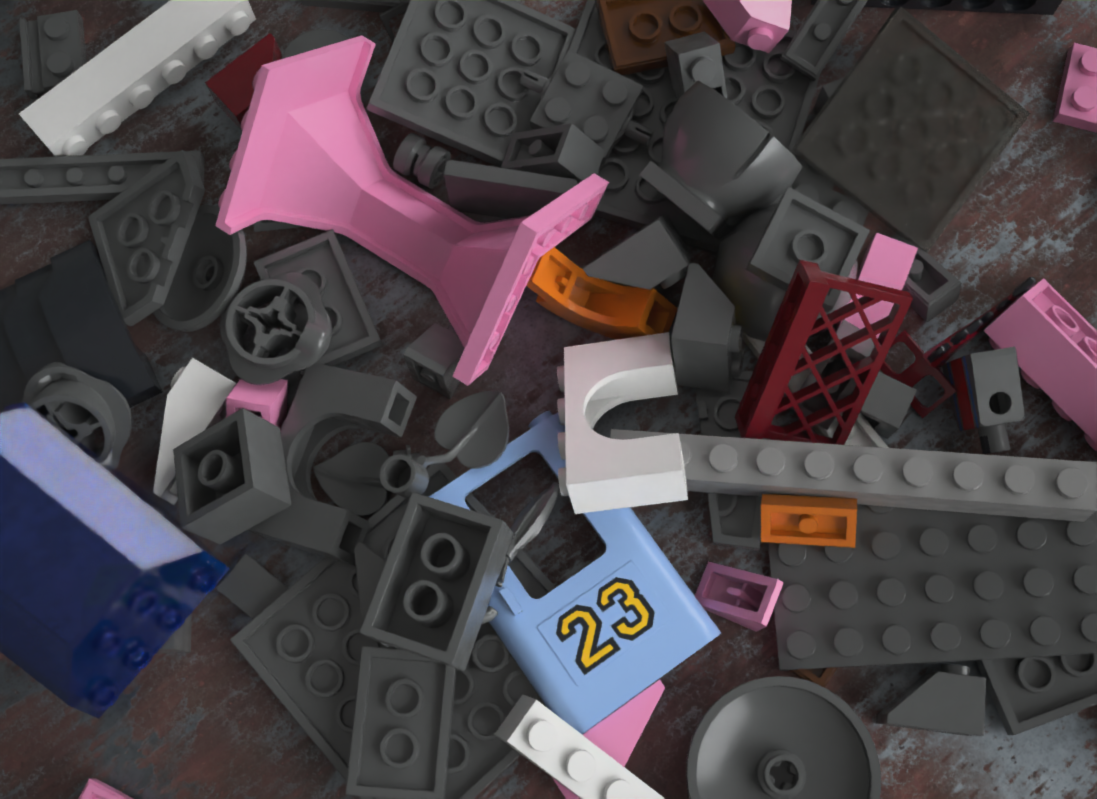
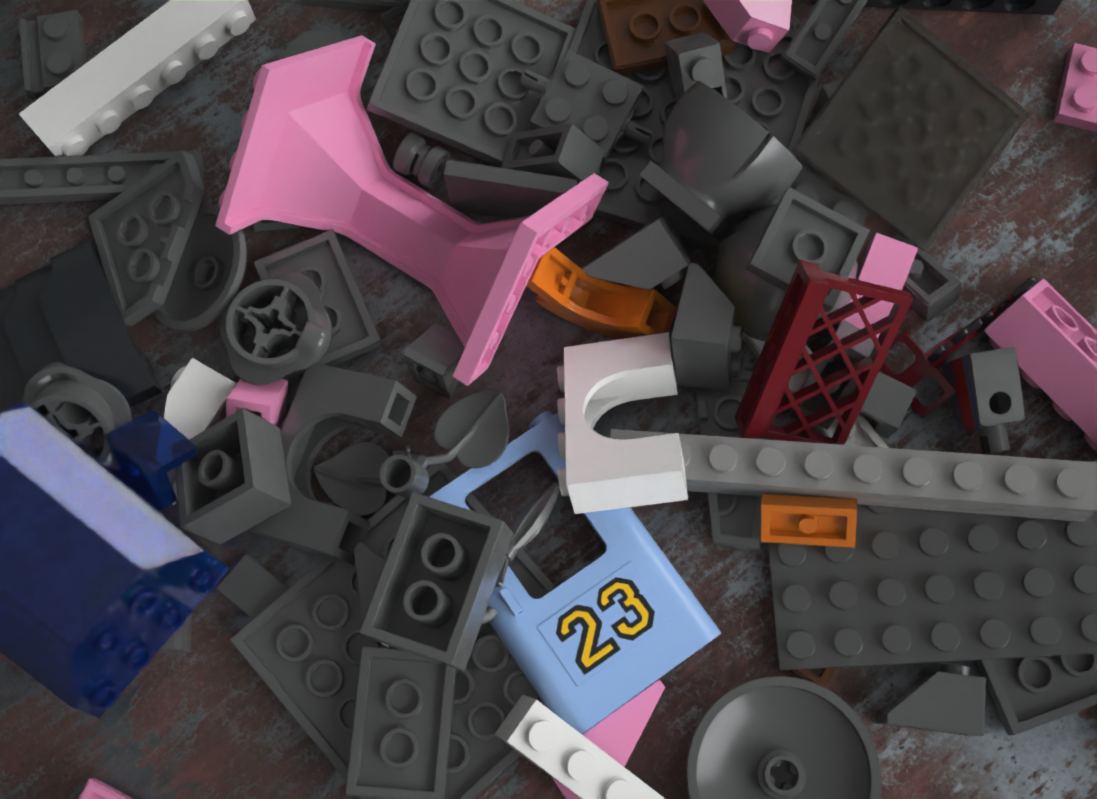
dark red slope [205,33,282,131] -> none
bright pink slope [695,561,783,632] -> none
none -> clear blue panel [105,410,198,510]

